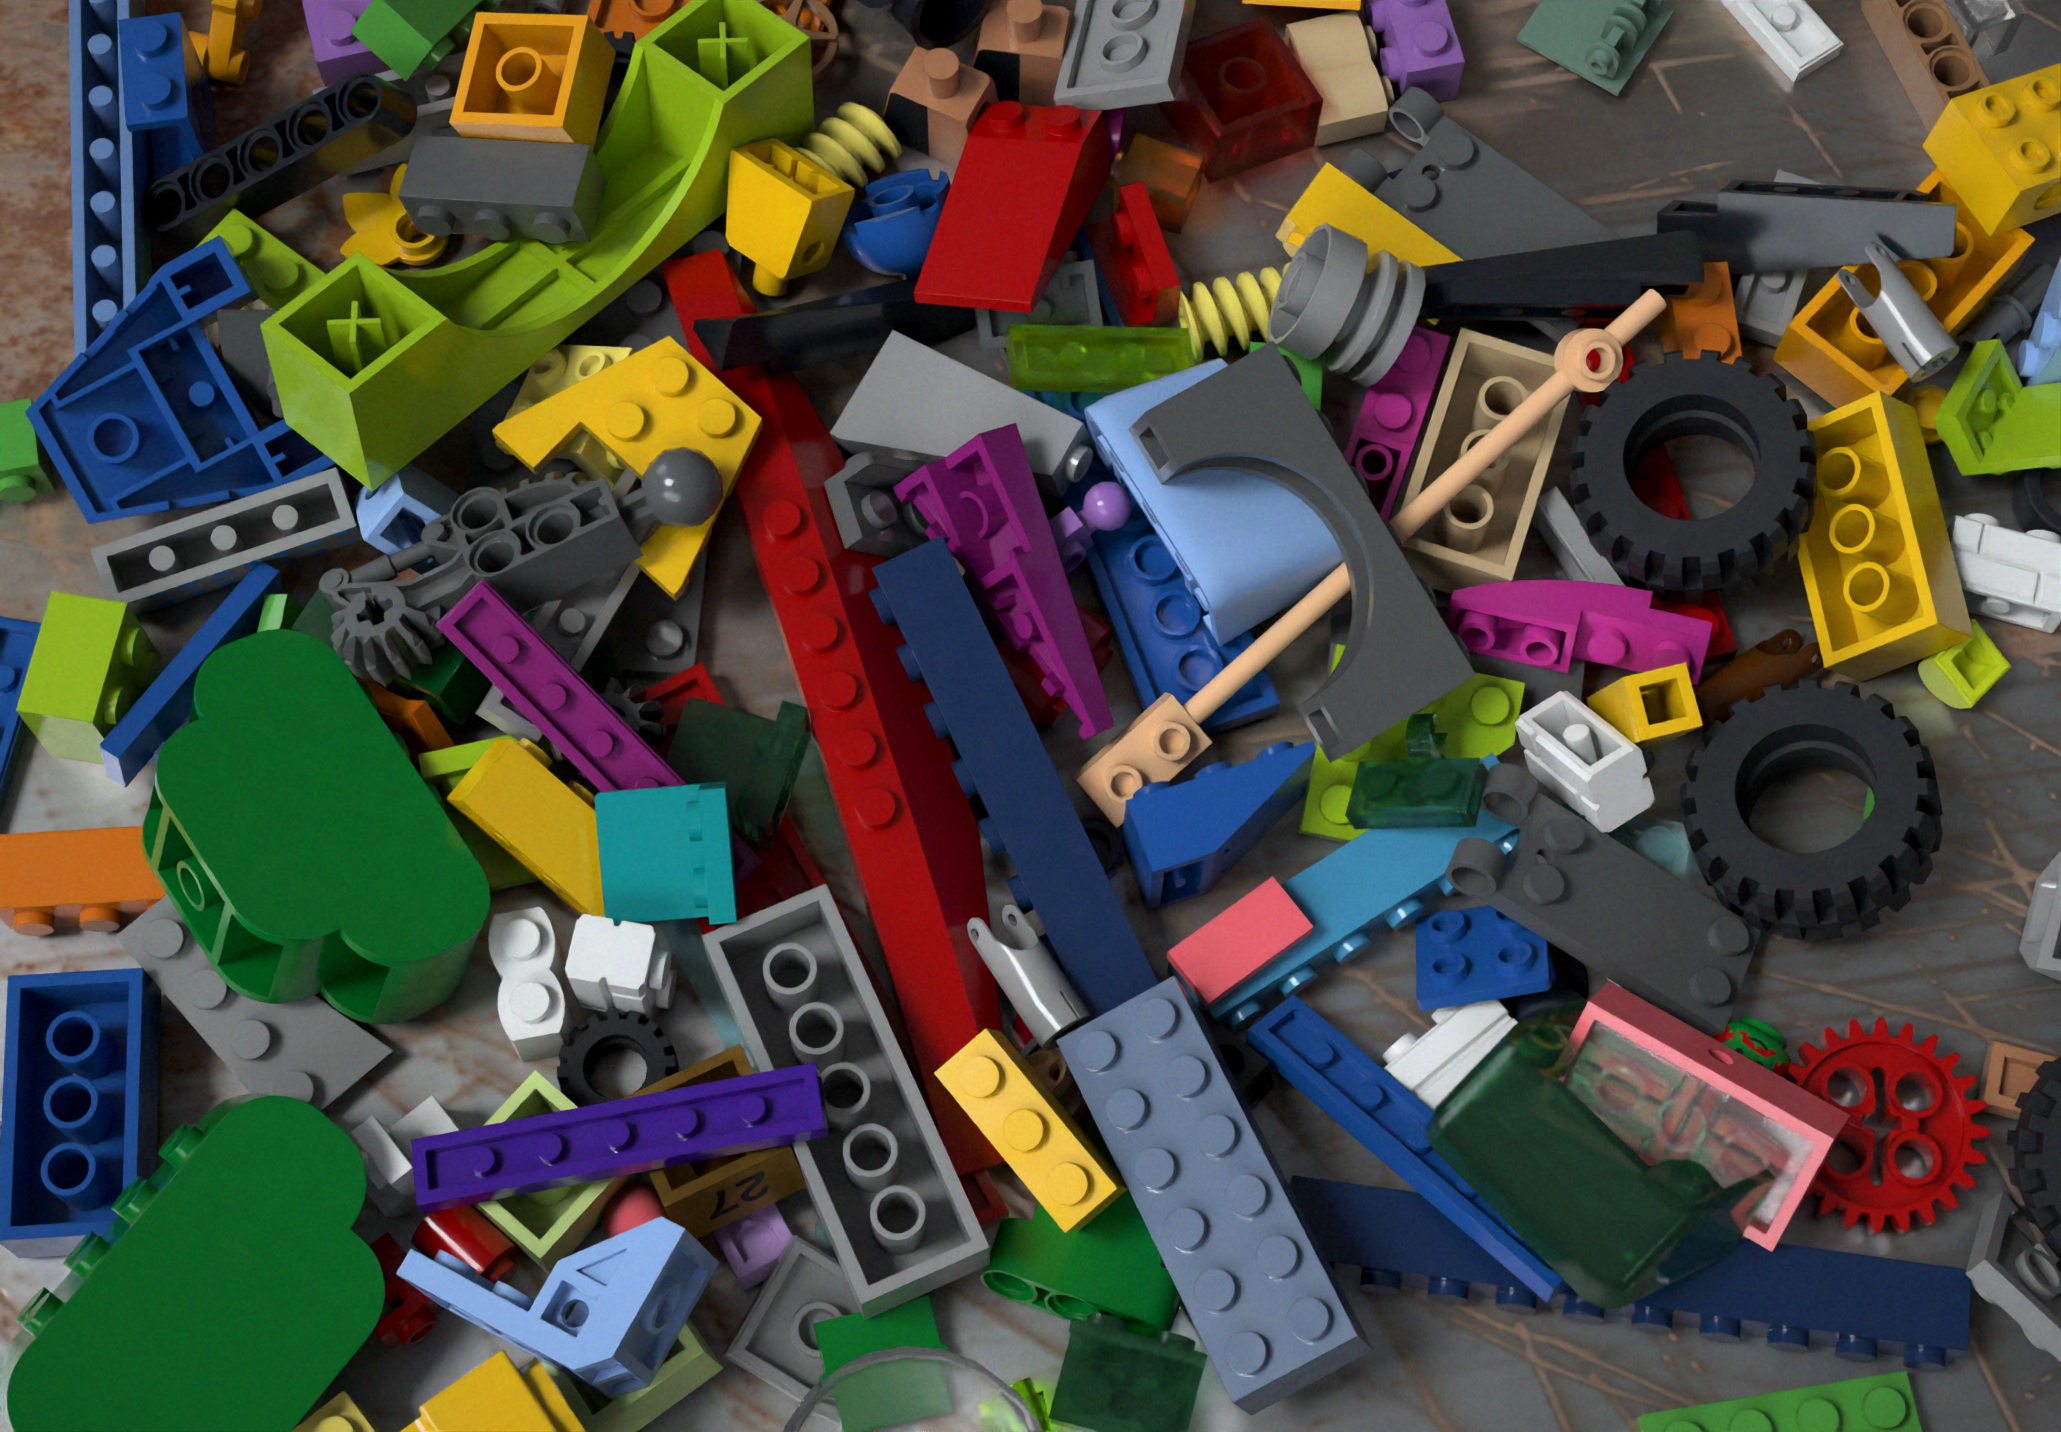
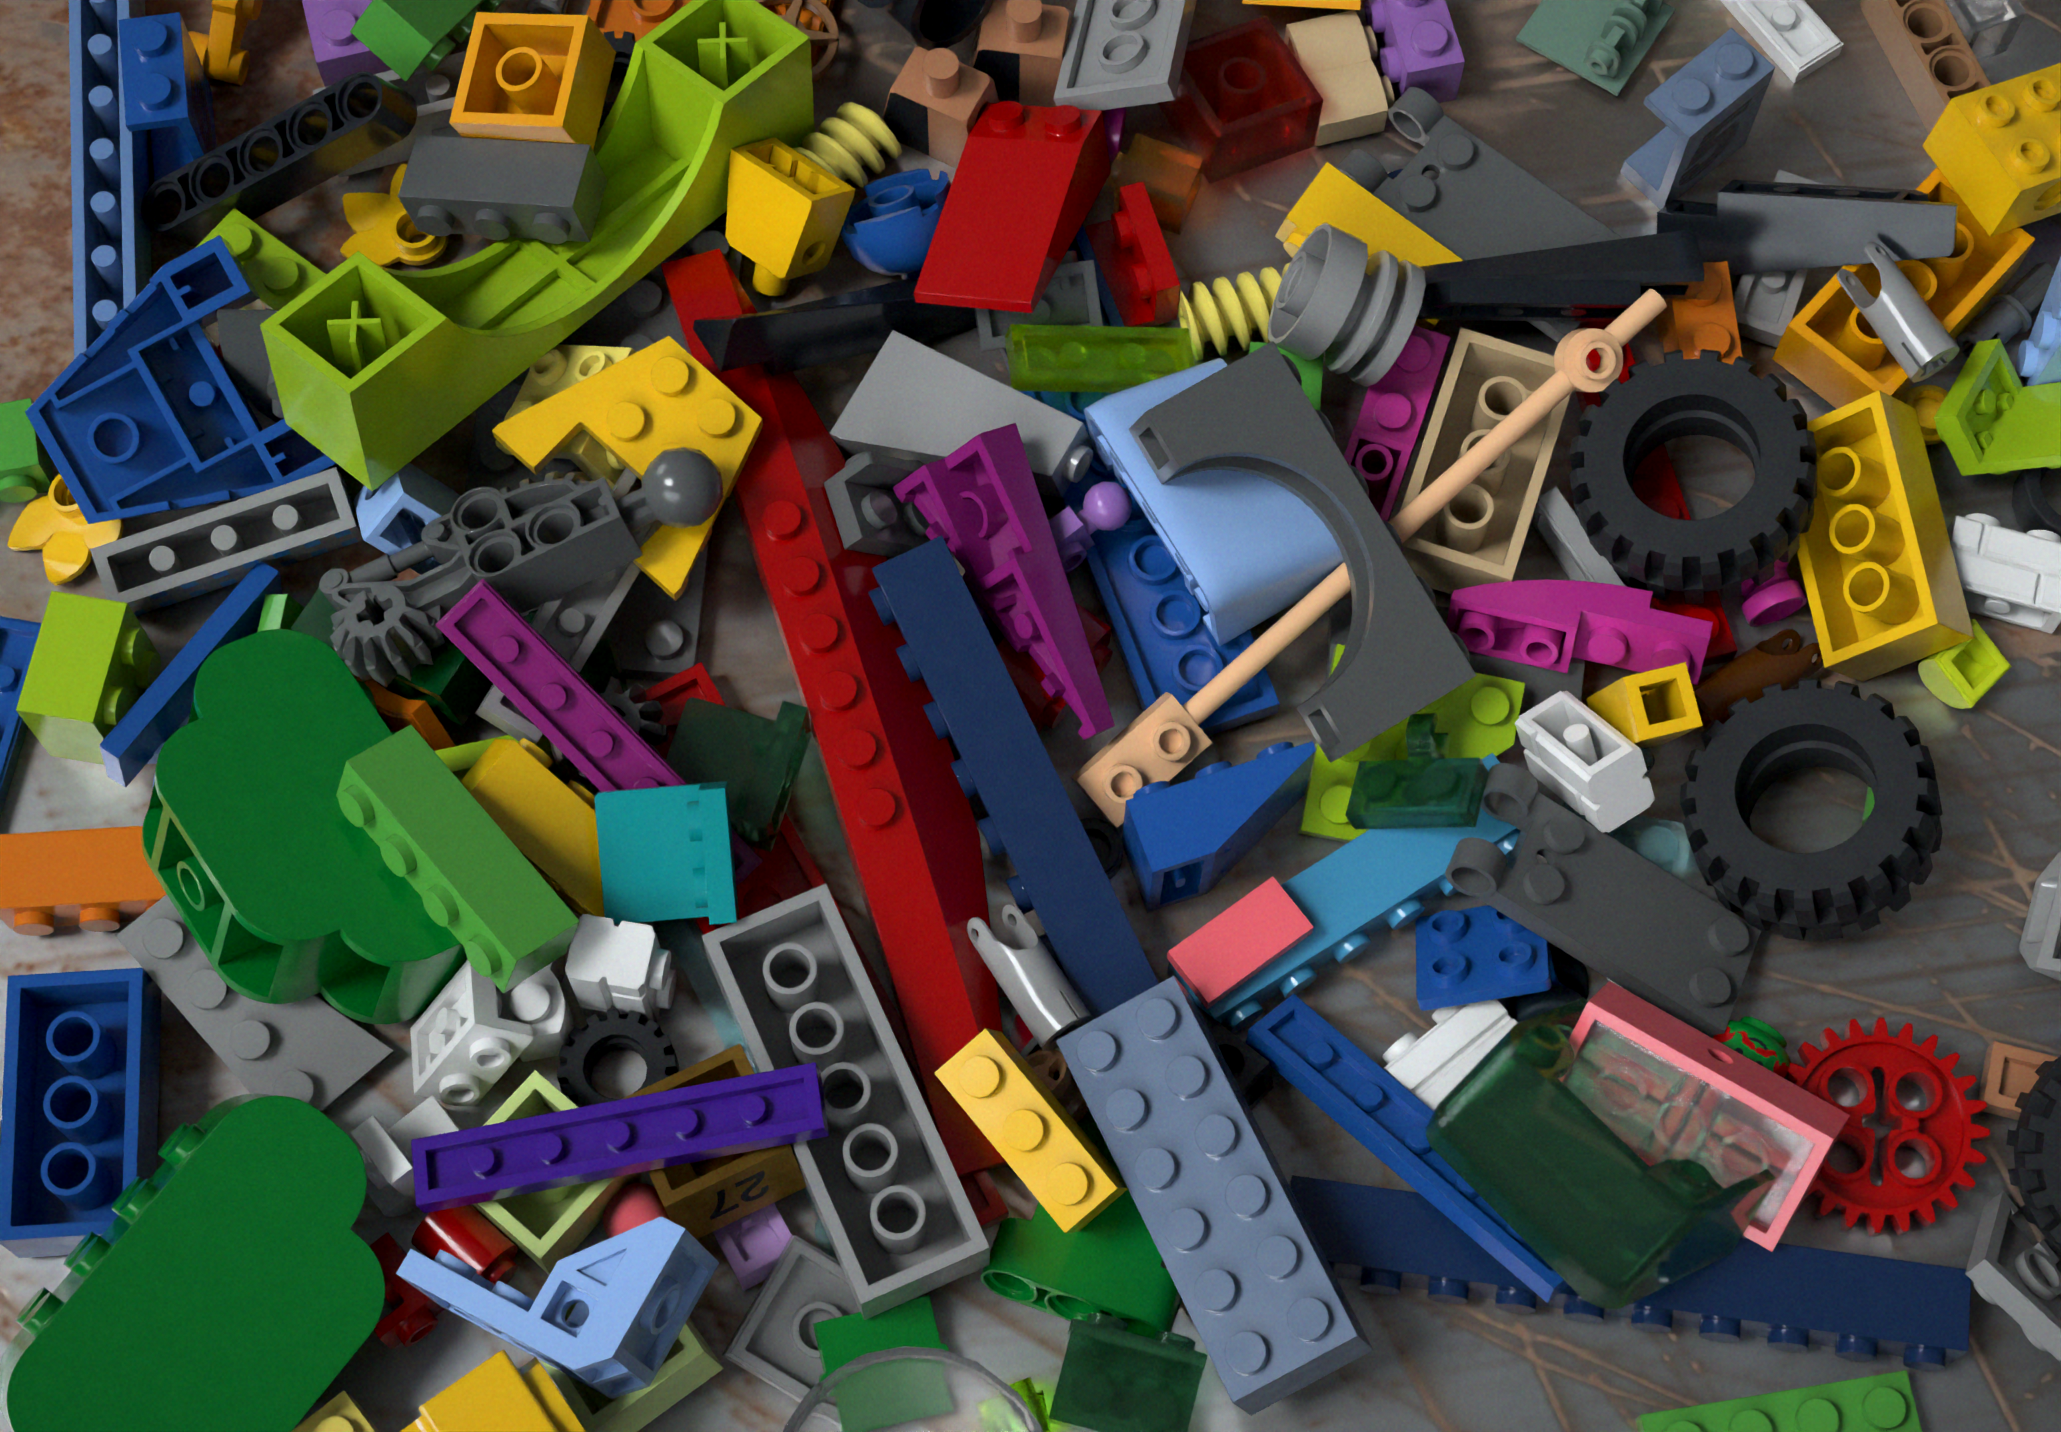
none -> yellow plate [7,474,124,586]
none -> bright green brick [336,724,580,994]
none -> white bracket [410,959,533,1106]
none -> sand blue panel [1620,28,1776,210]
none -> dark pink wheel [1741,559,1808,627]

